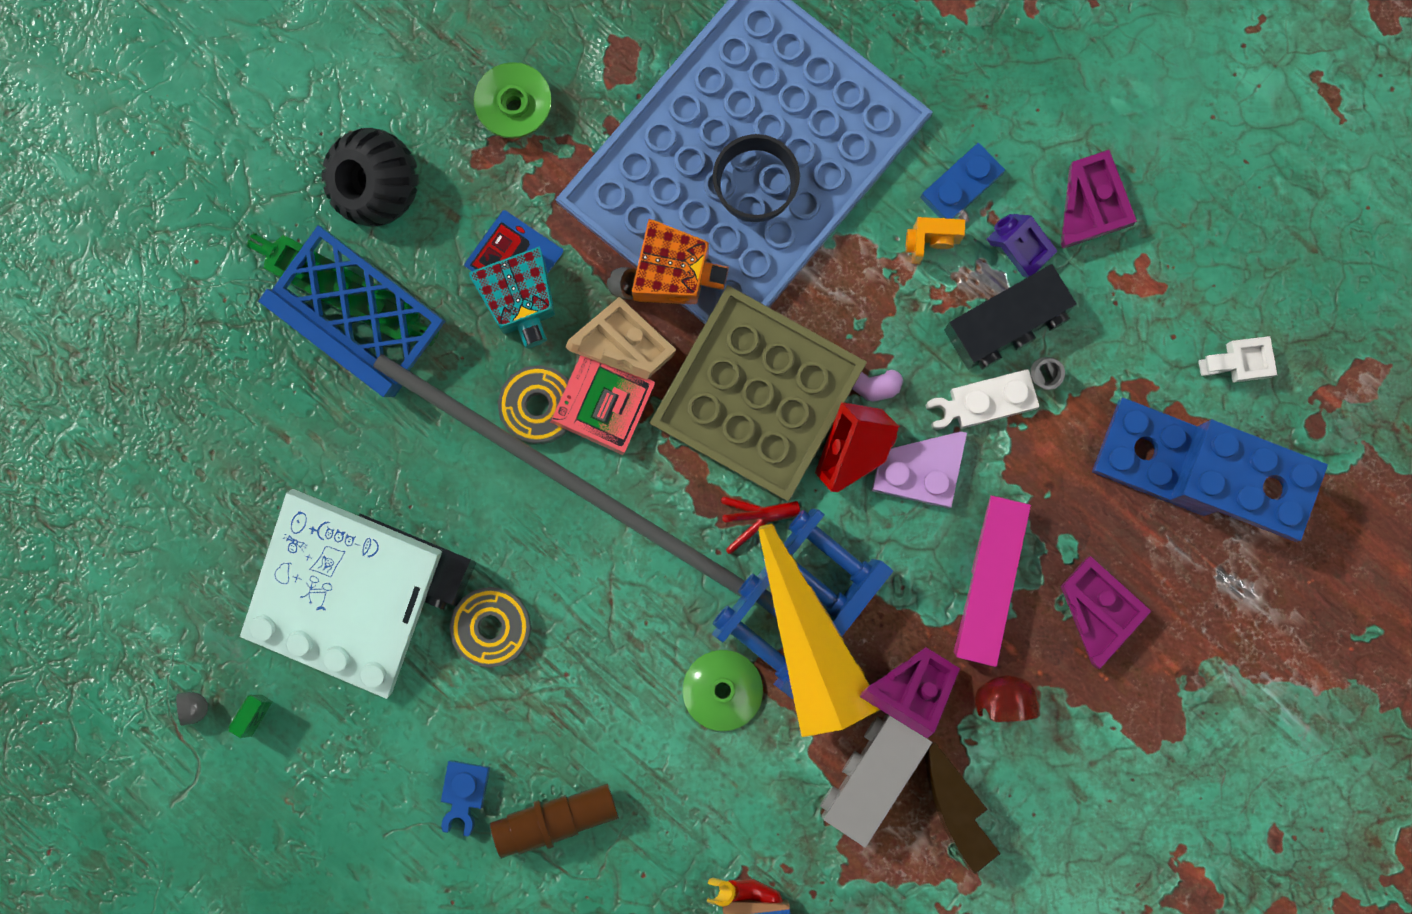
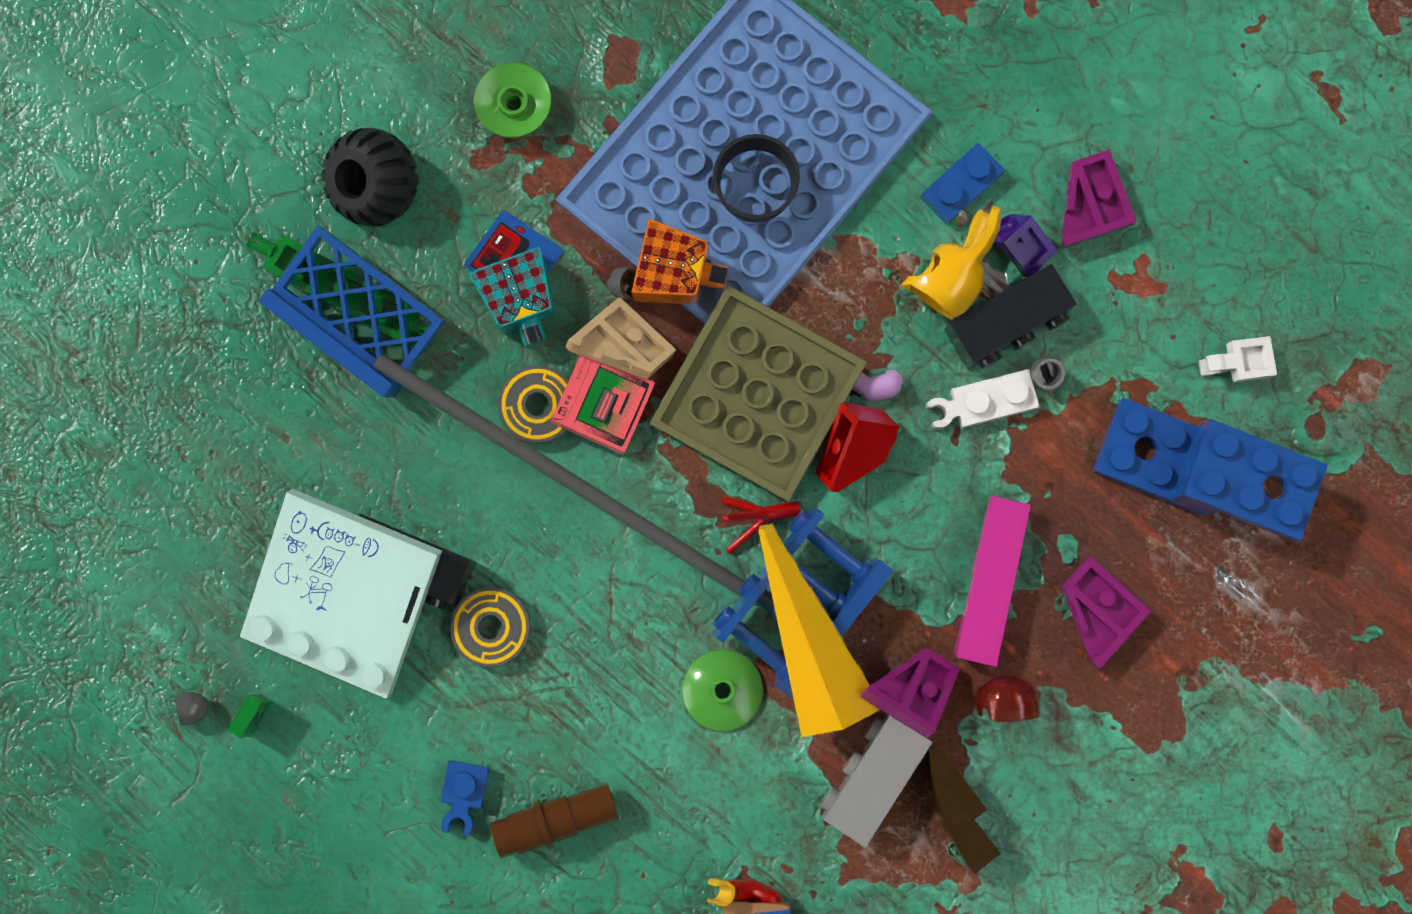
lavender wing [872,431,967,509] -> none
light orange bracket [905,217,965,264] -> none
none -> yellow piece [900,205,1001,320]

